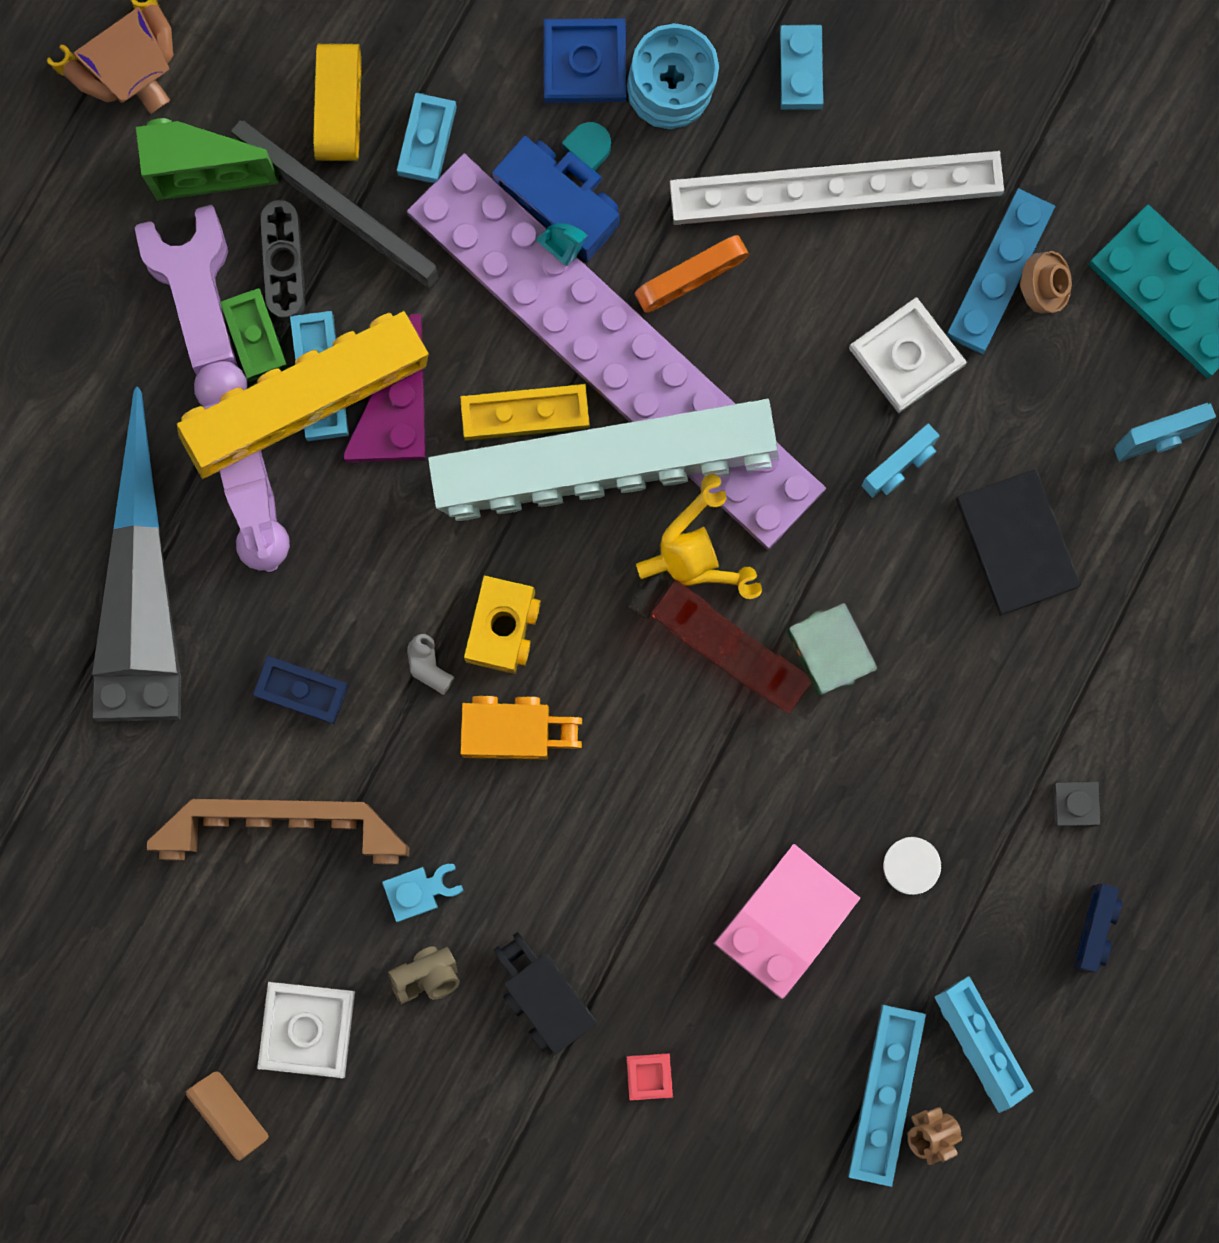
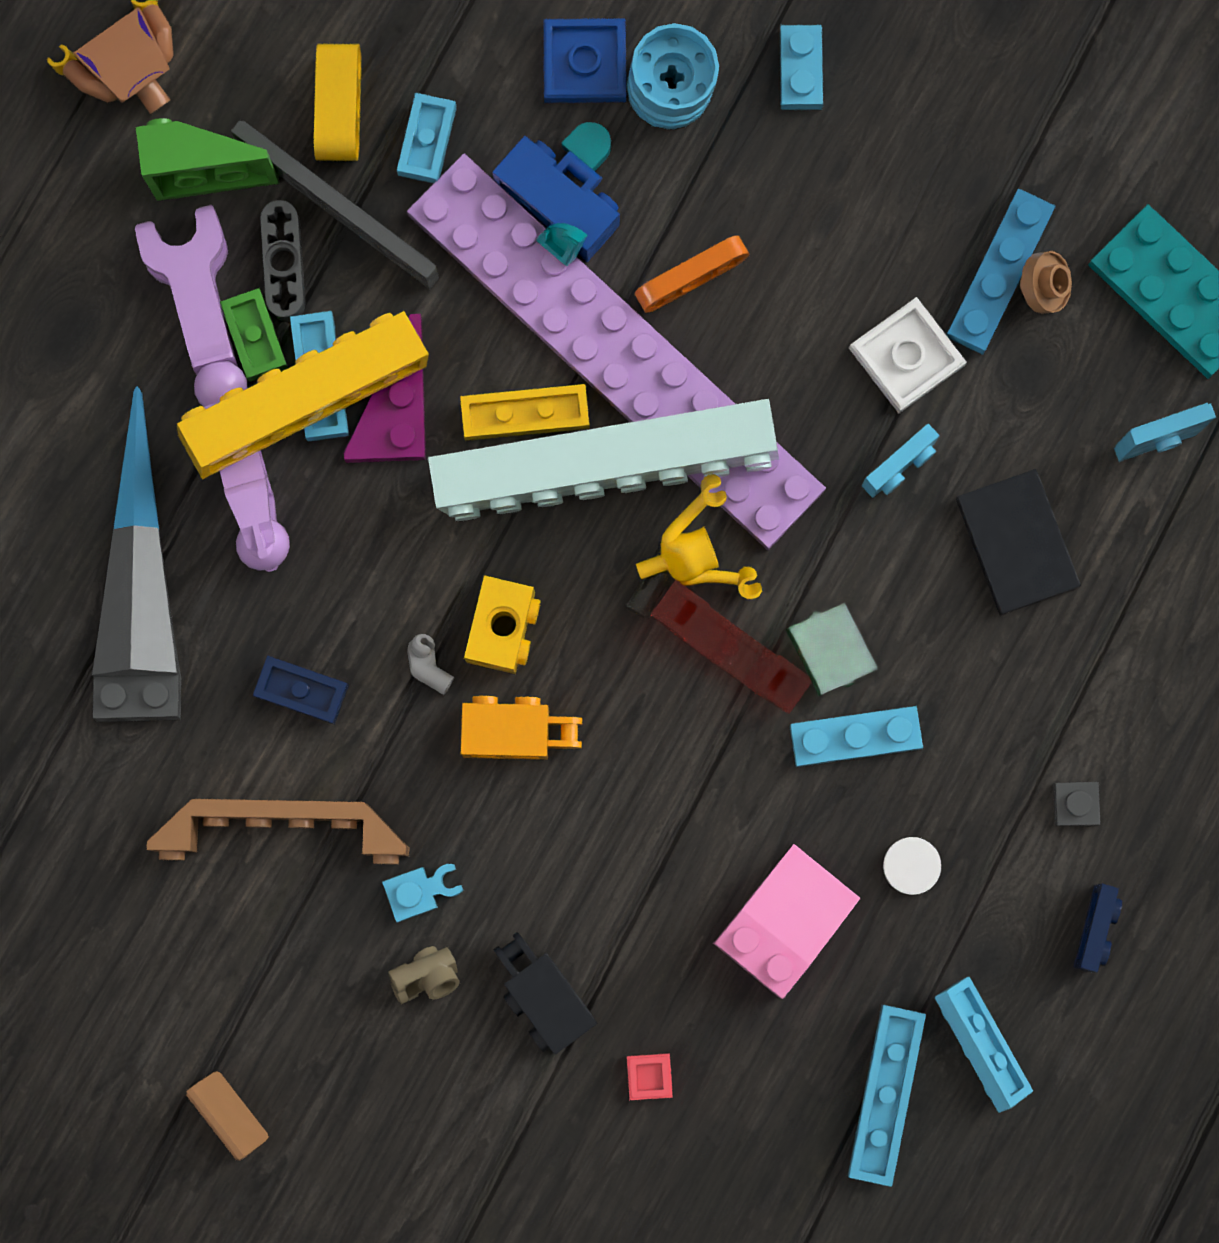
white tile [257,982,355,1078] -> none
white plate [670,151,1004,225] -> none
medium nougat gear [907,1107,962,1165] -> none
none -> medium azure plate [790,706,923,767]

